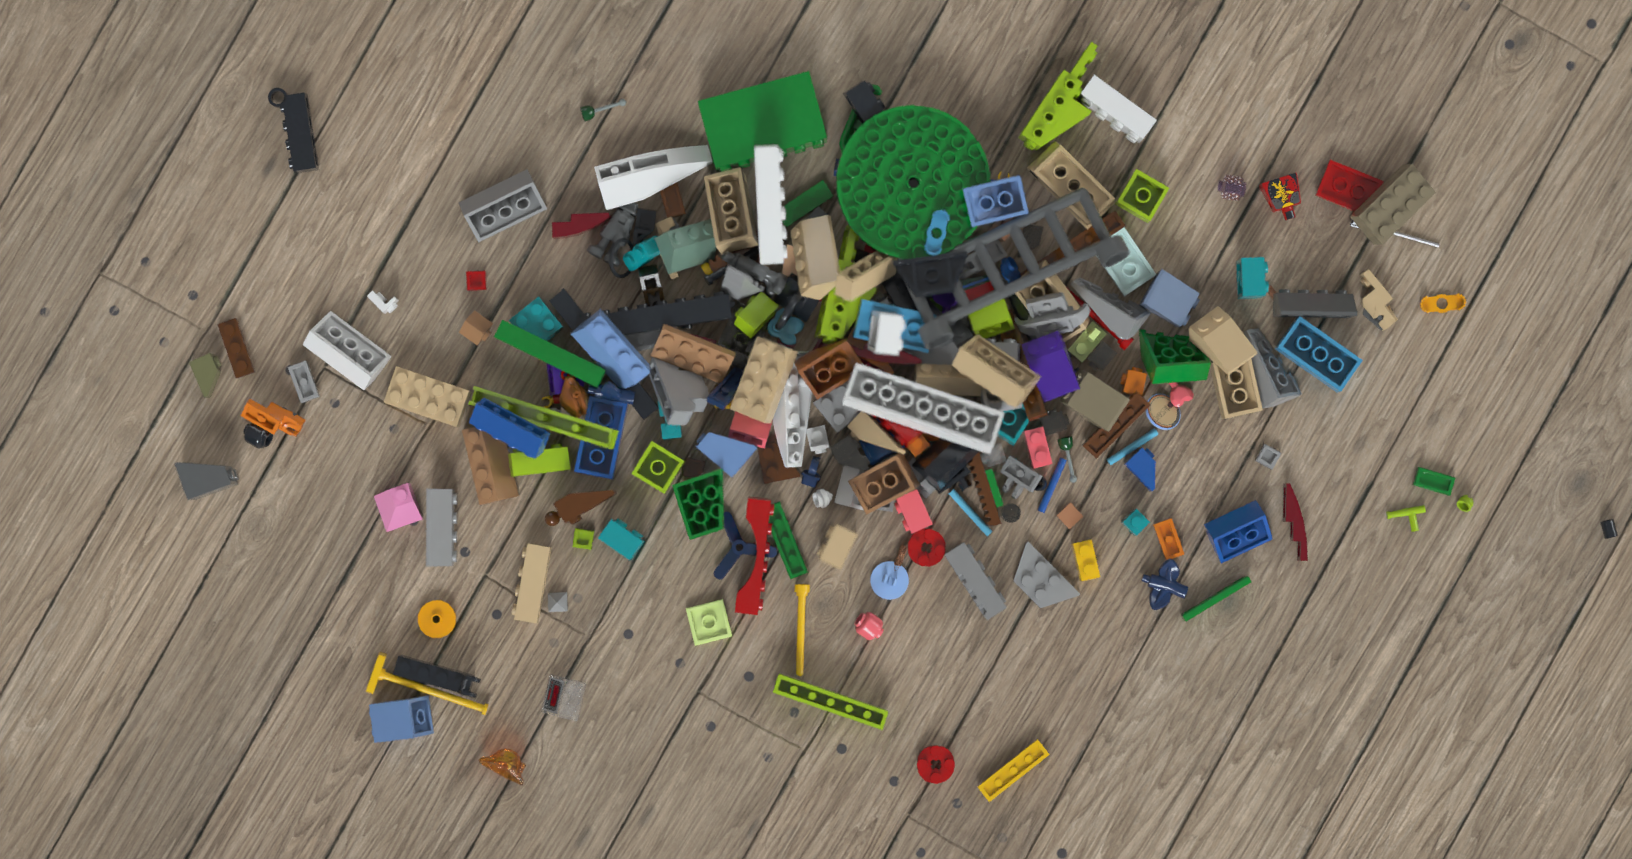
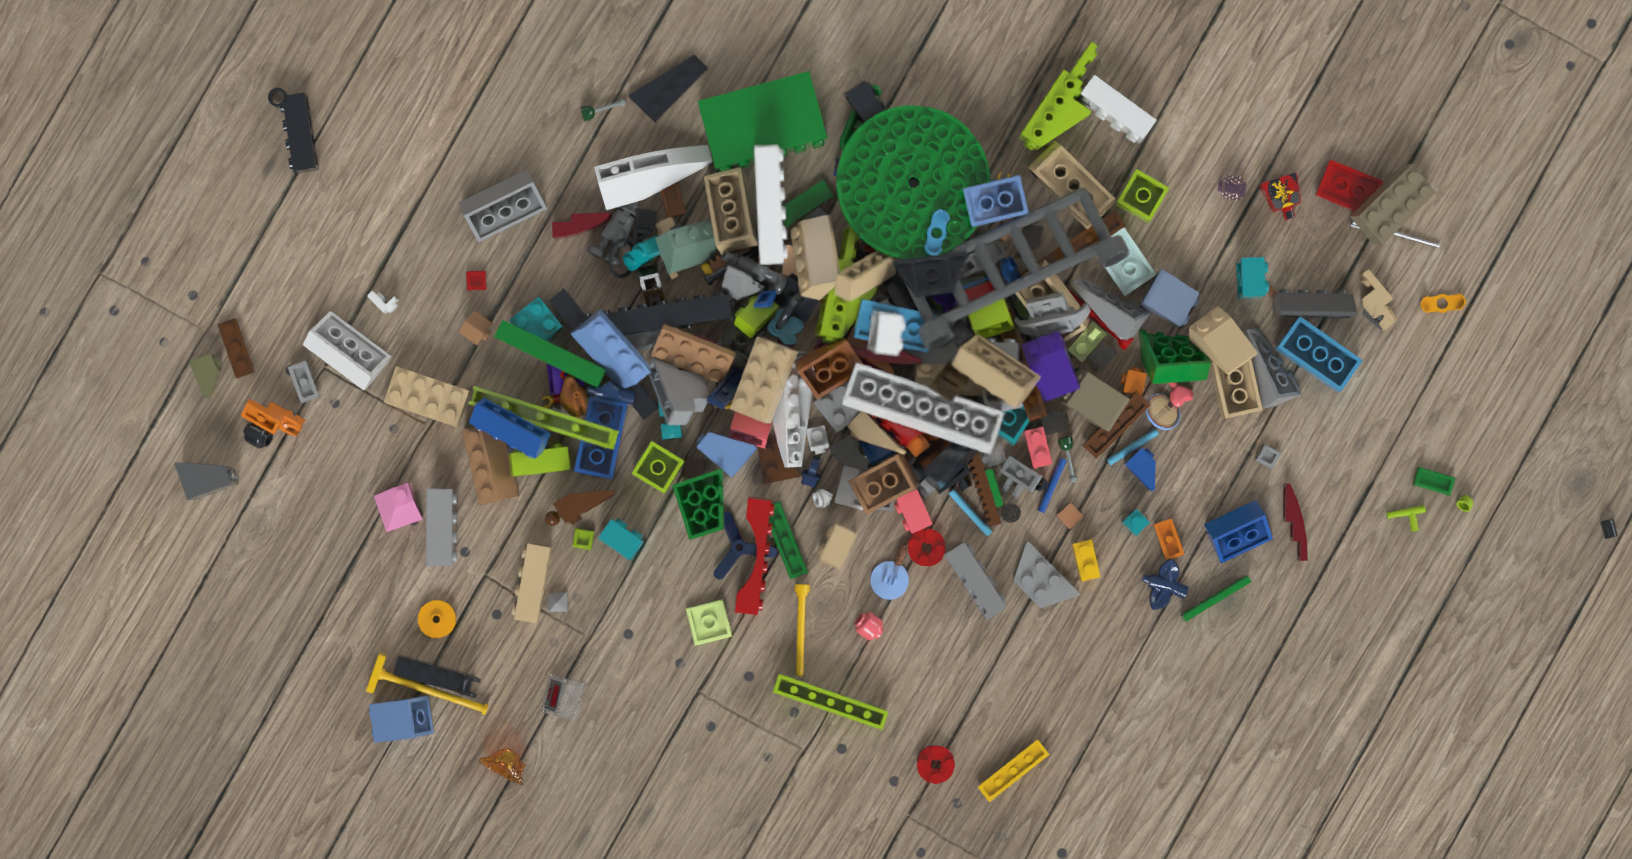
none -> black wing [628,55,708,123]
none -> blue slope [753,290,777,308]
none -> dark brown piece [929,360,970,402]

